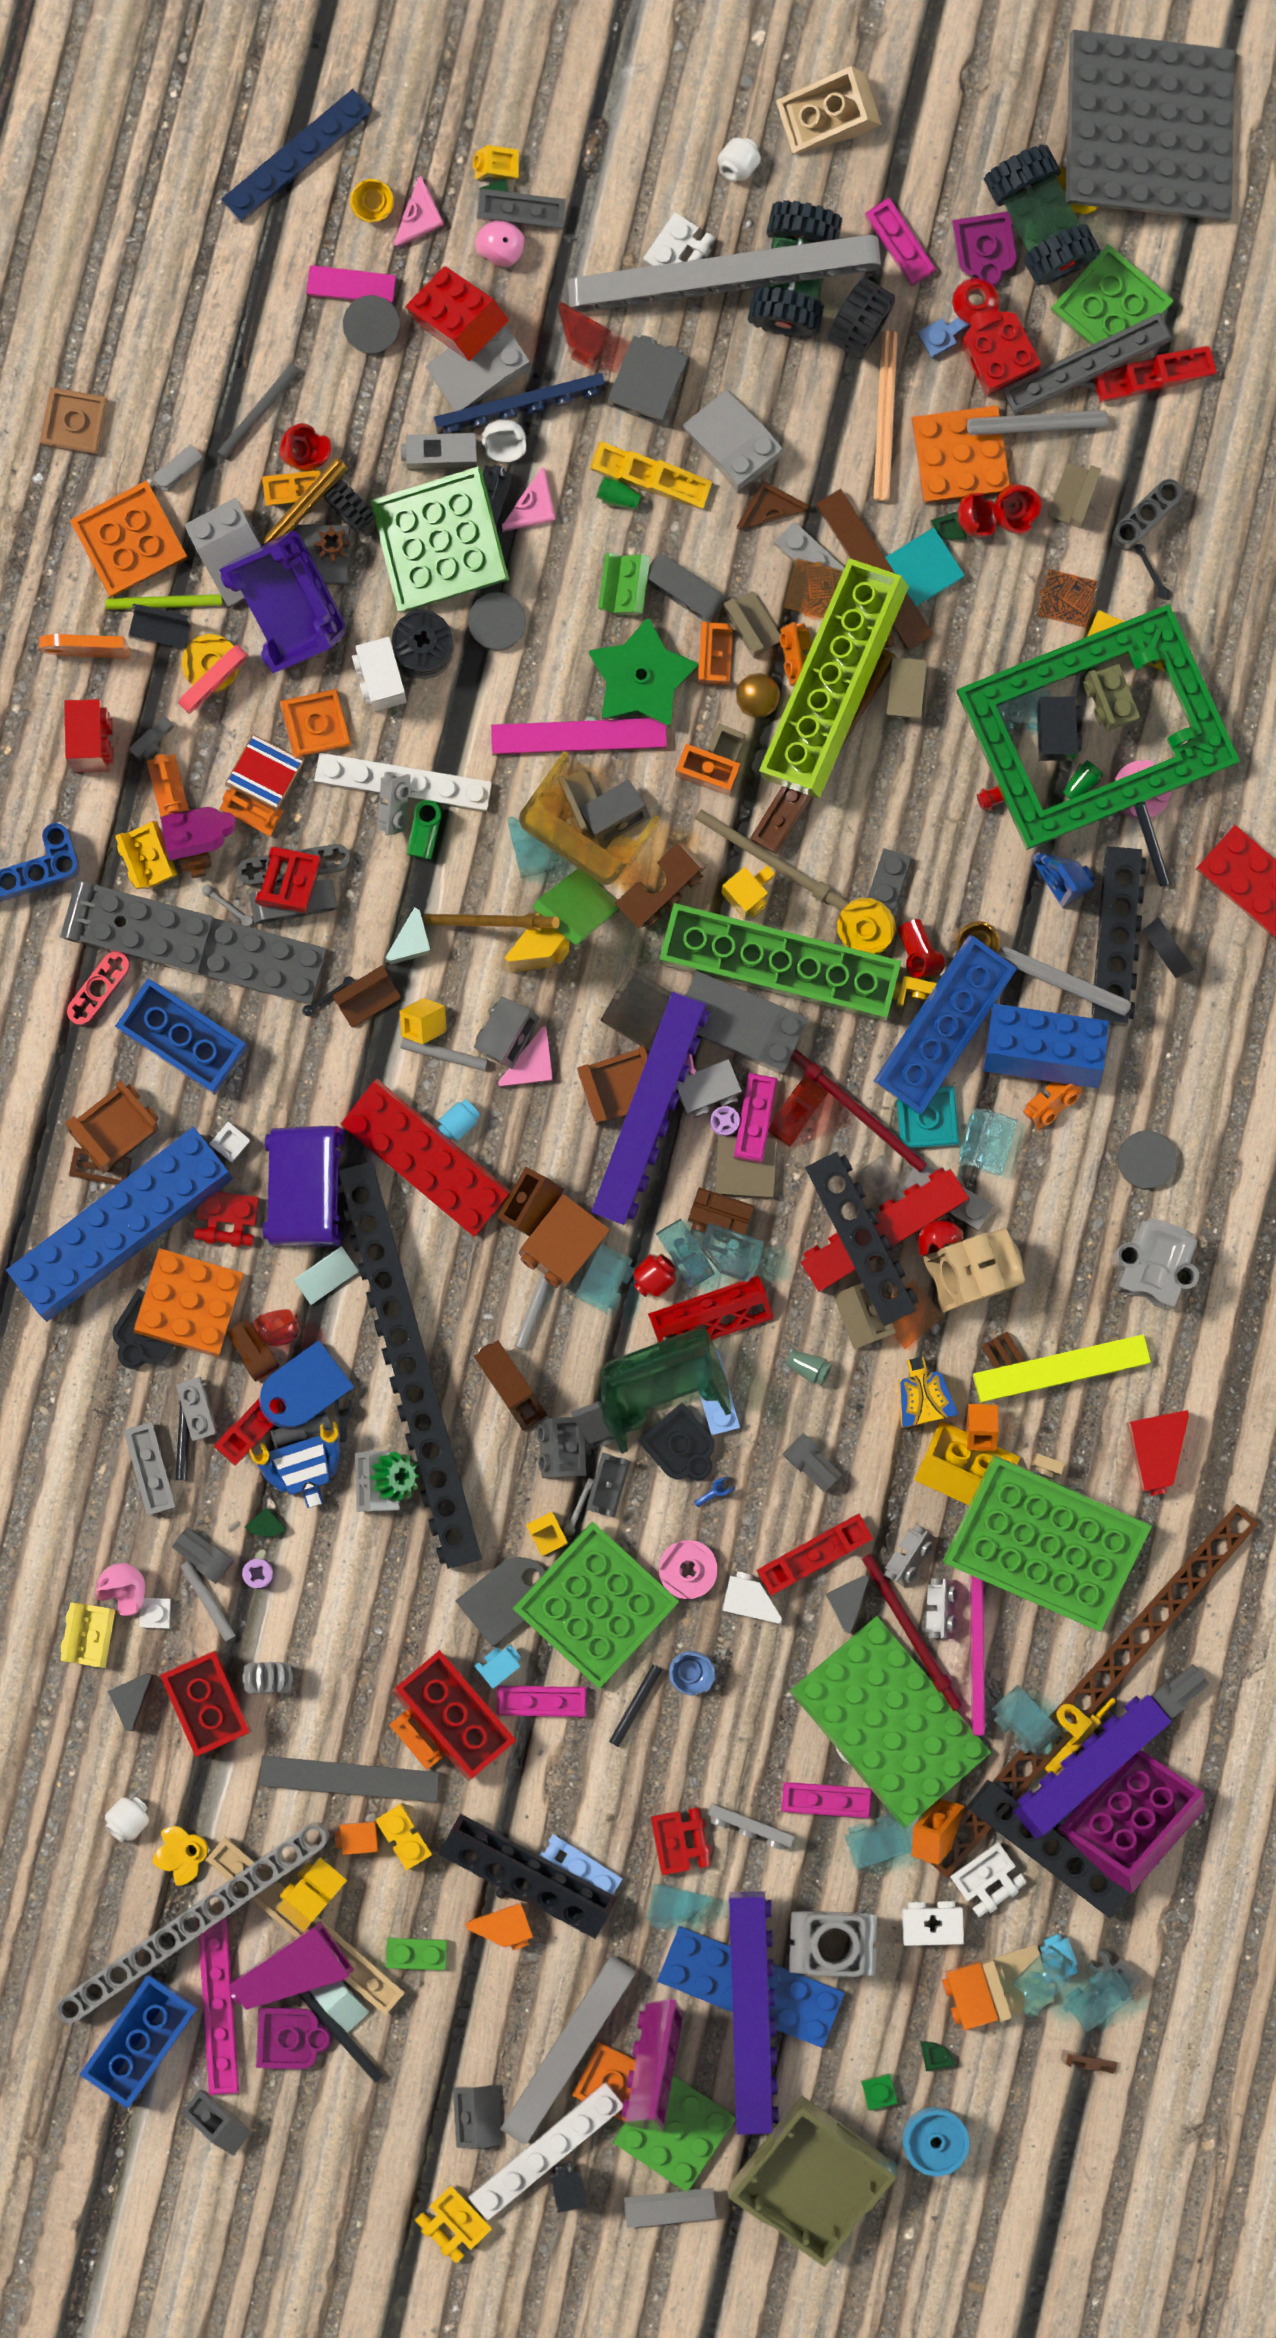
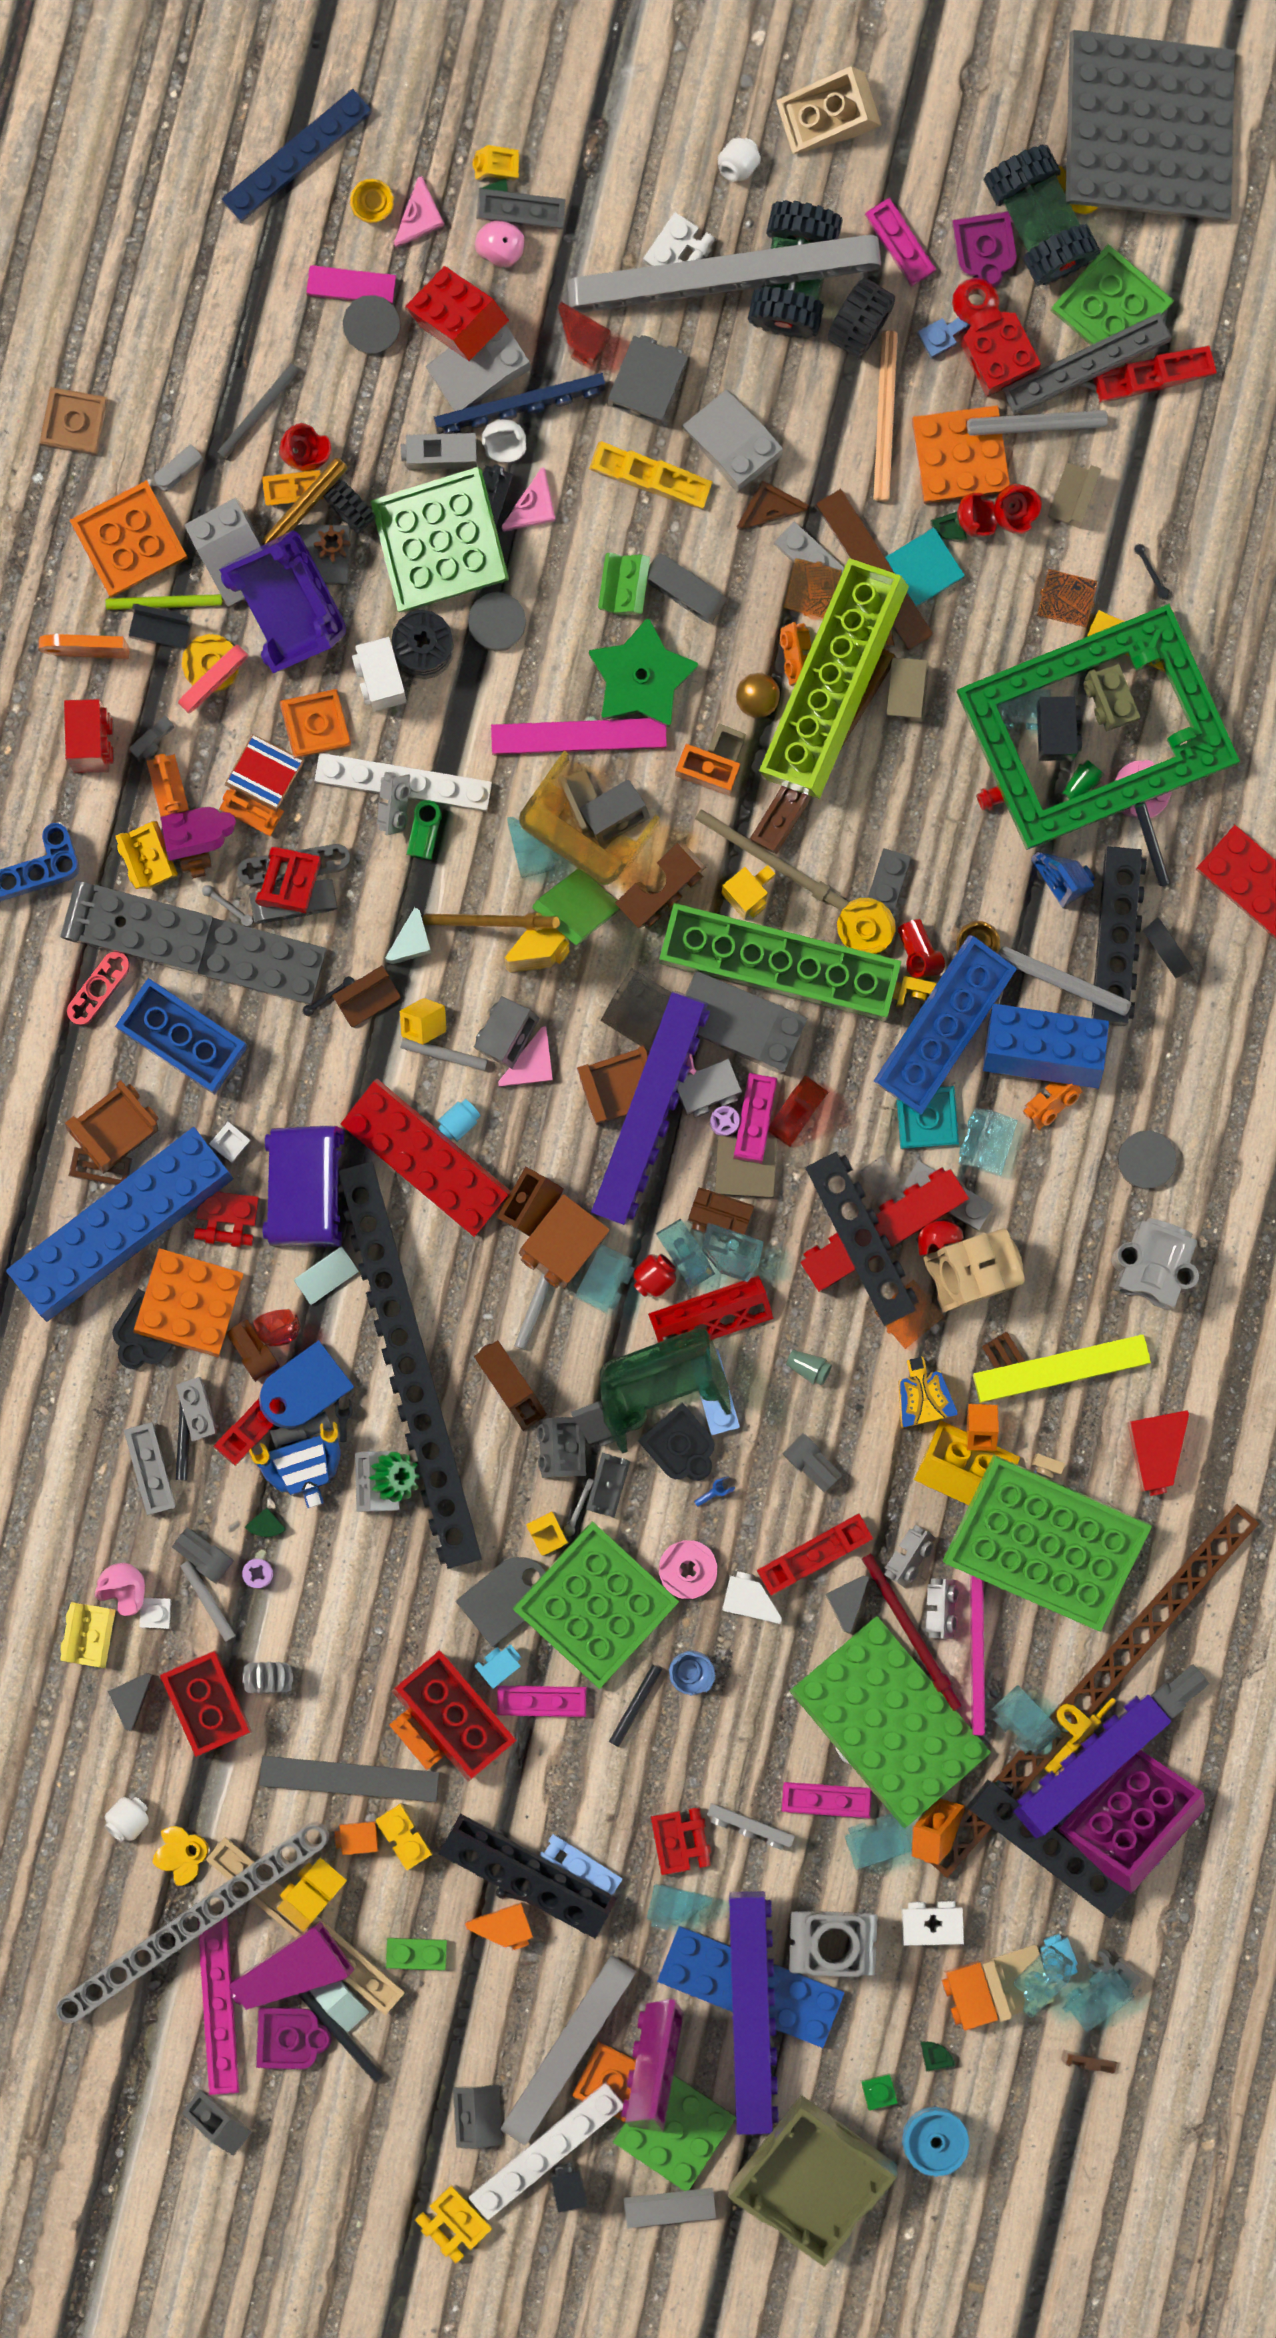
blue slope [79,1975,199,2109] -> none
green cone [596,476,641,510] -> none
orange hinge [698,622,733,686] -> none
dark tan panel [723,591,780,658] -> none
dark red bar [790,1049,928,1173] -> none
dark tan panel [834,1283,896,1349] -> none
white plate [950,1842,1027,1918] -> none
dark grey beam [1112,479,1183,550] -> none

